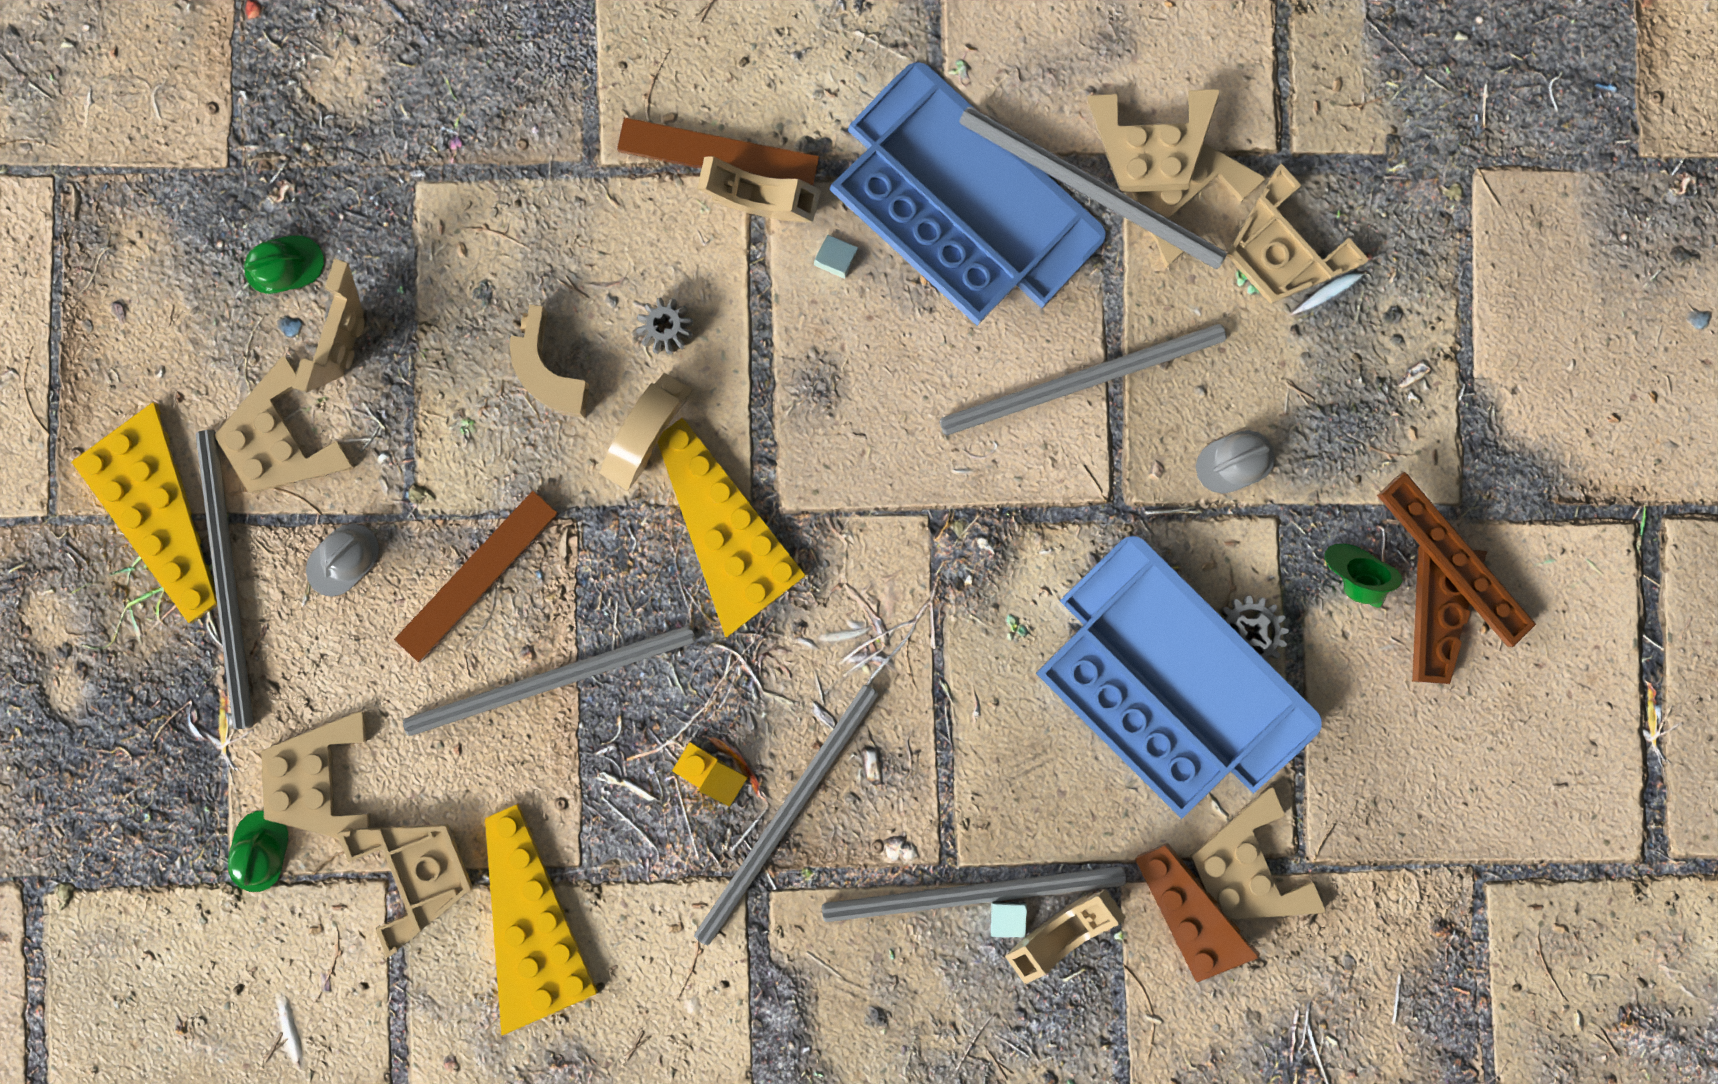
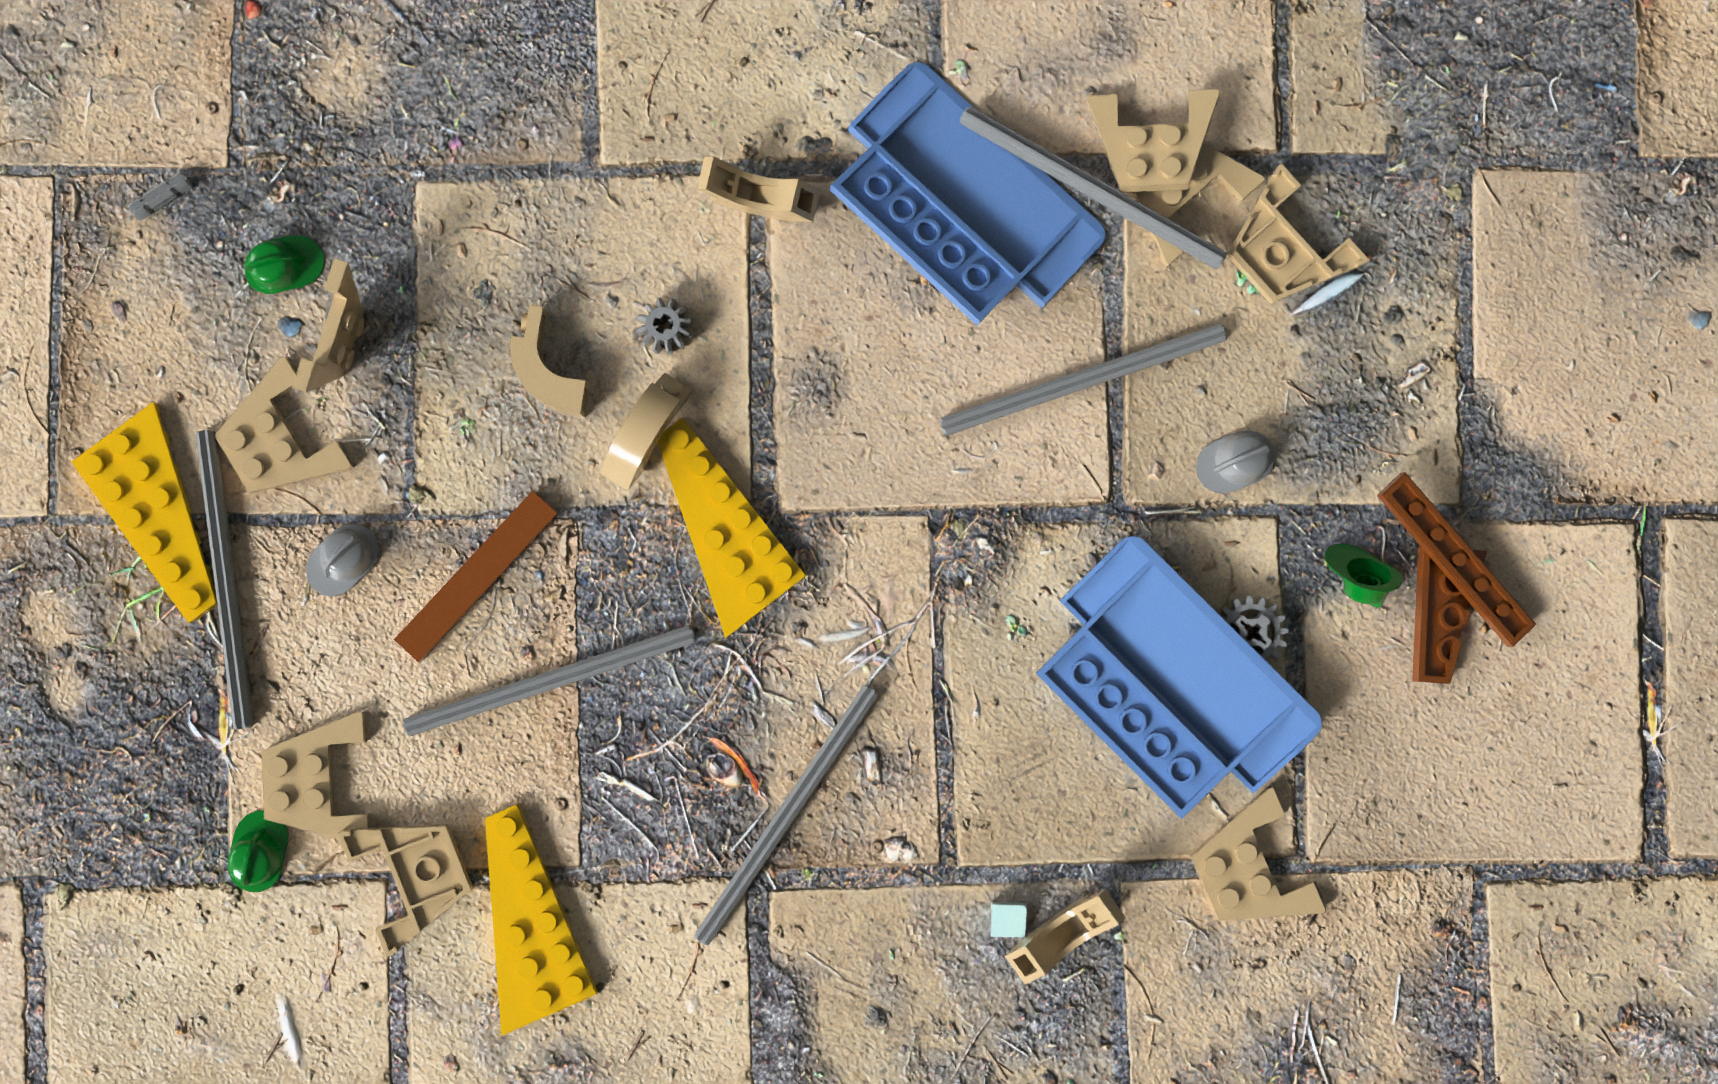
dark orange tile [617,117,819,186] -> none
yellow slope [672,742,748,807] -> none
light aqua slope [814,235,858,279] -> none
light grey axle [822,866,1126,922] -> none
dark orange wing [1135,843,1260,983] -> none
none -> light grey axle [128,171,192,220]

